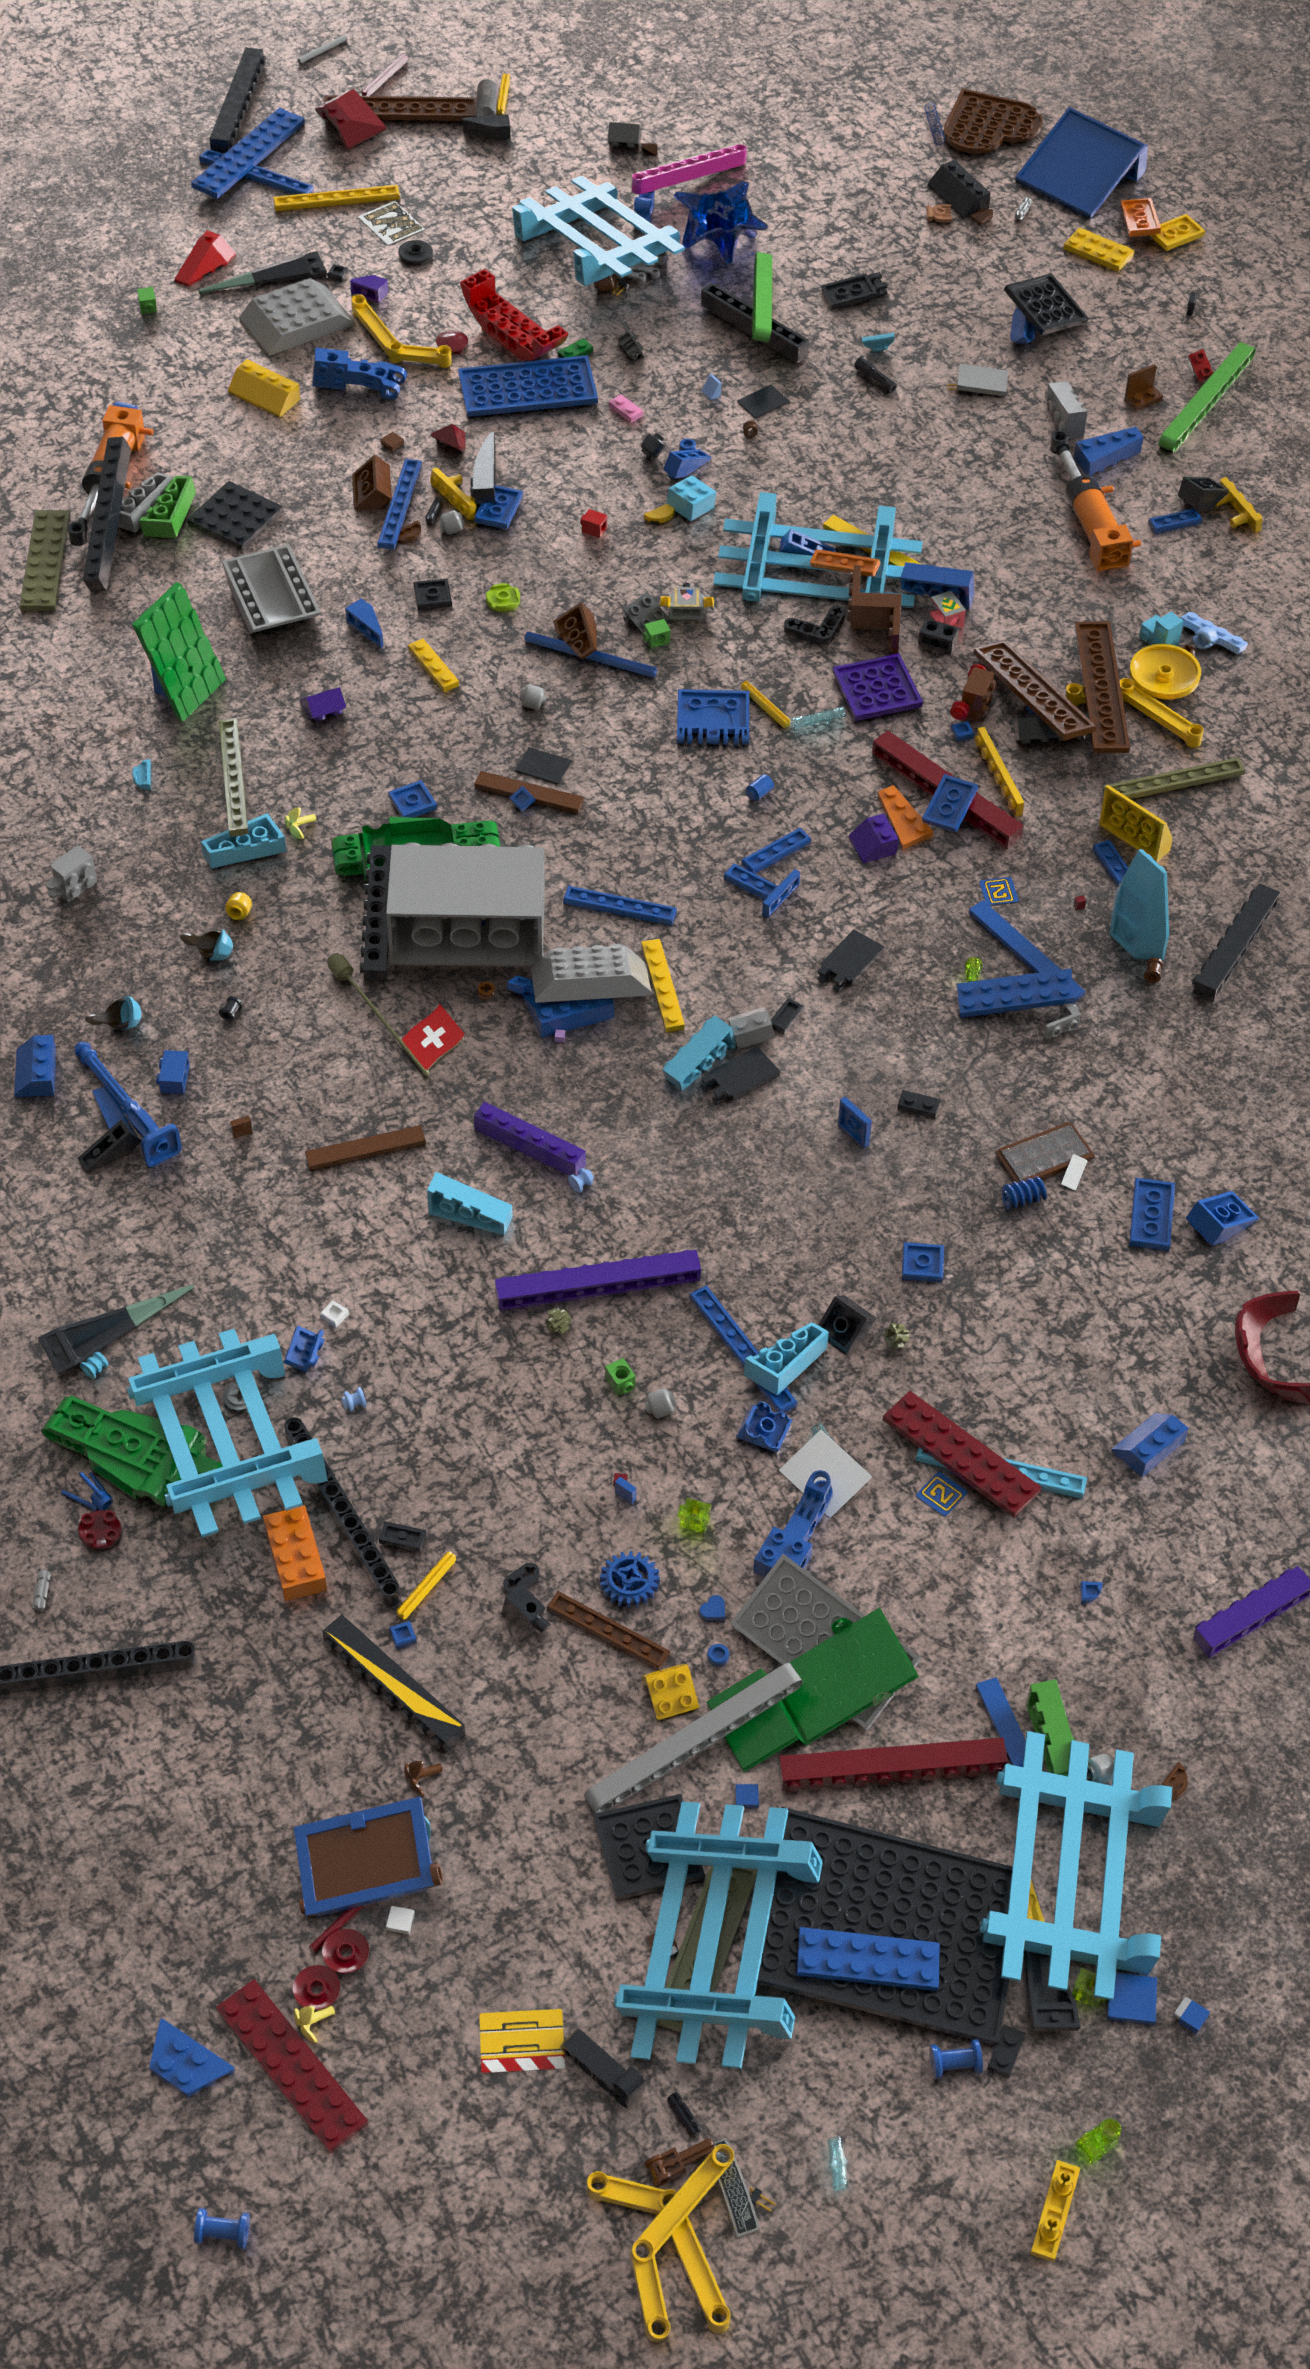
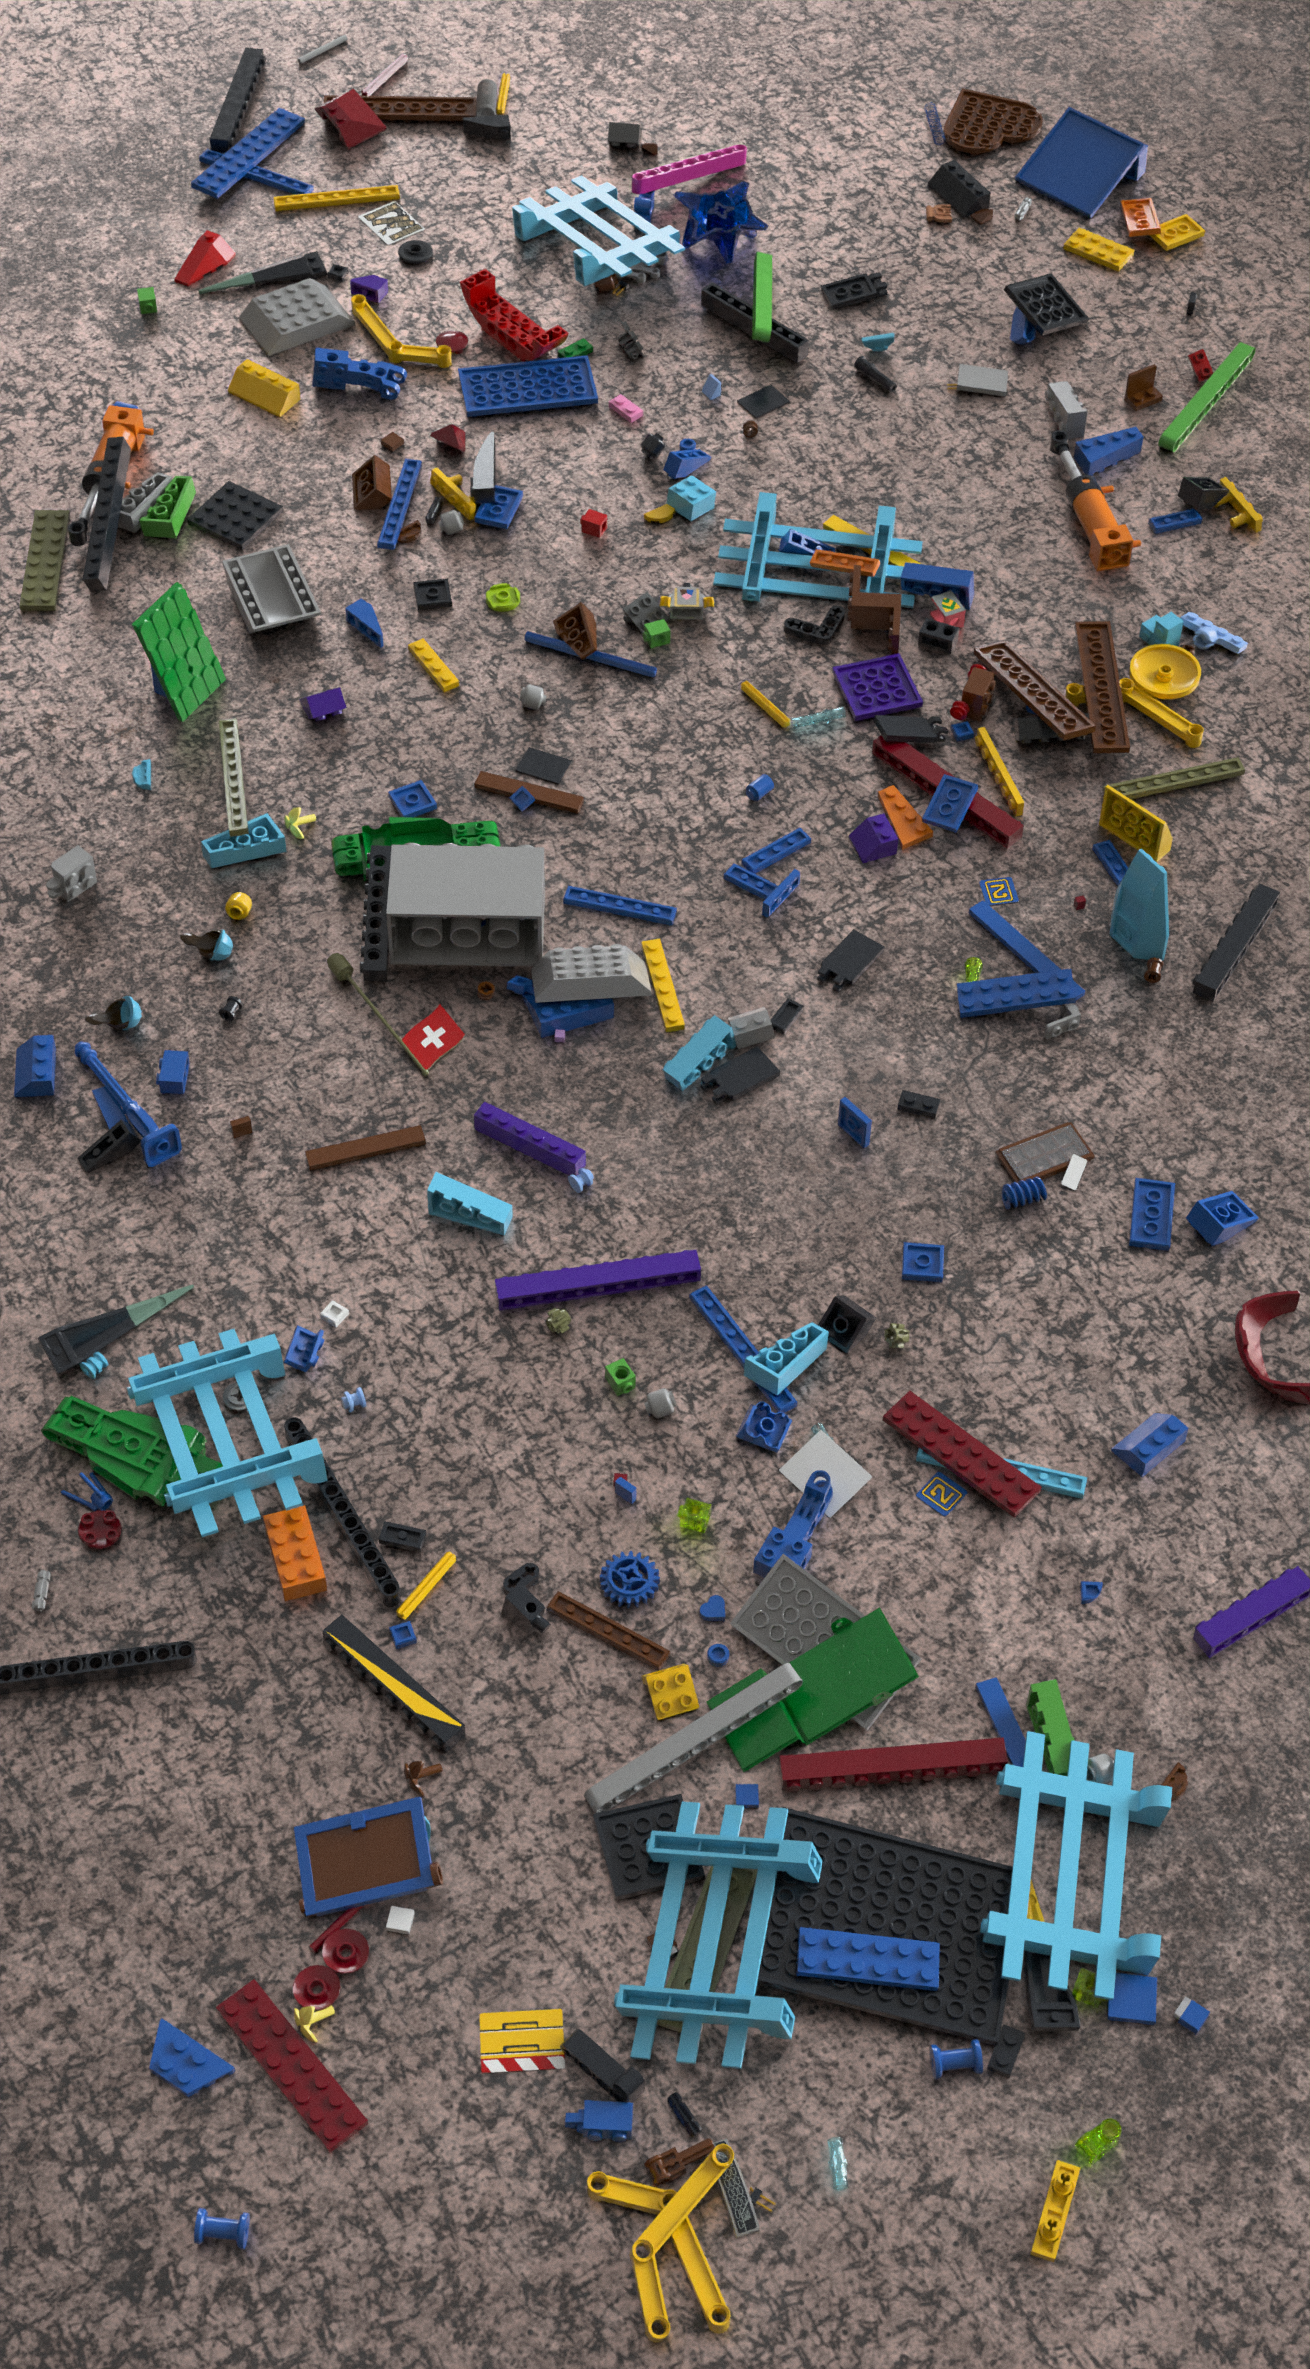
blue hinge [677,689,749,745] -> none
none -> blue hinge [565,2100,633,2142]
none -> black tile [873,715,949,743]

